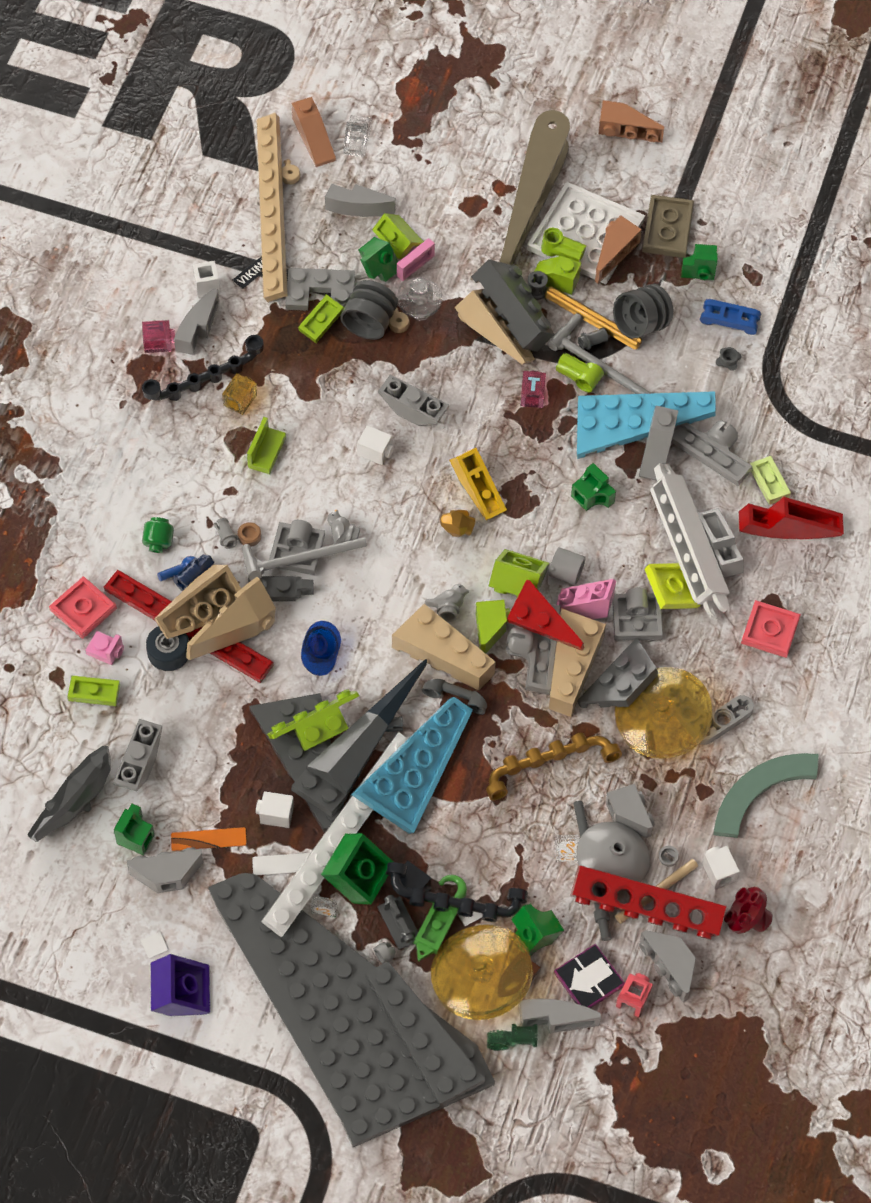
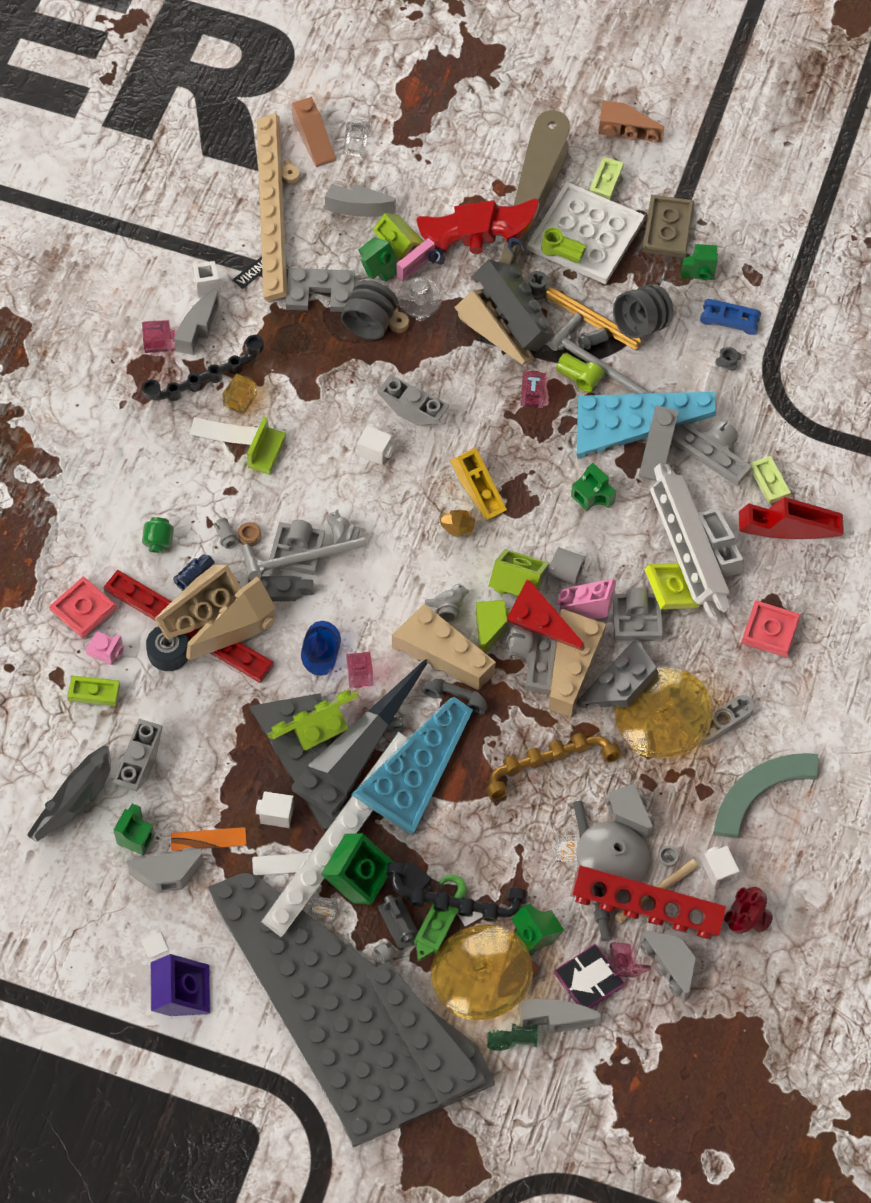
blue bar [157,556,196,582] -> none
lime plate [298,294,344,343] -> none
lime slope [534,256,581,295] -> none
nougat slope [595,215,642,284] -> none
coral window [616,973,653,1017] -> none
none -> white sticker [190,417,258,445]
none -> clear pink brick [346,652,373,688]
none -> red torso [416,198,540,265]
none -> yellowish green plate [590,157,624,200]
none -> clear pink bracket [609,942,651,978]

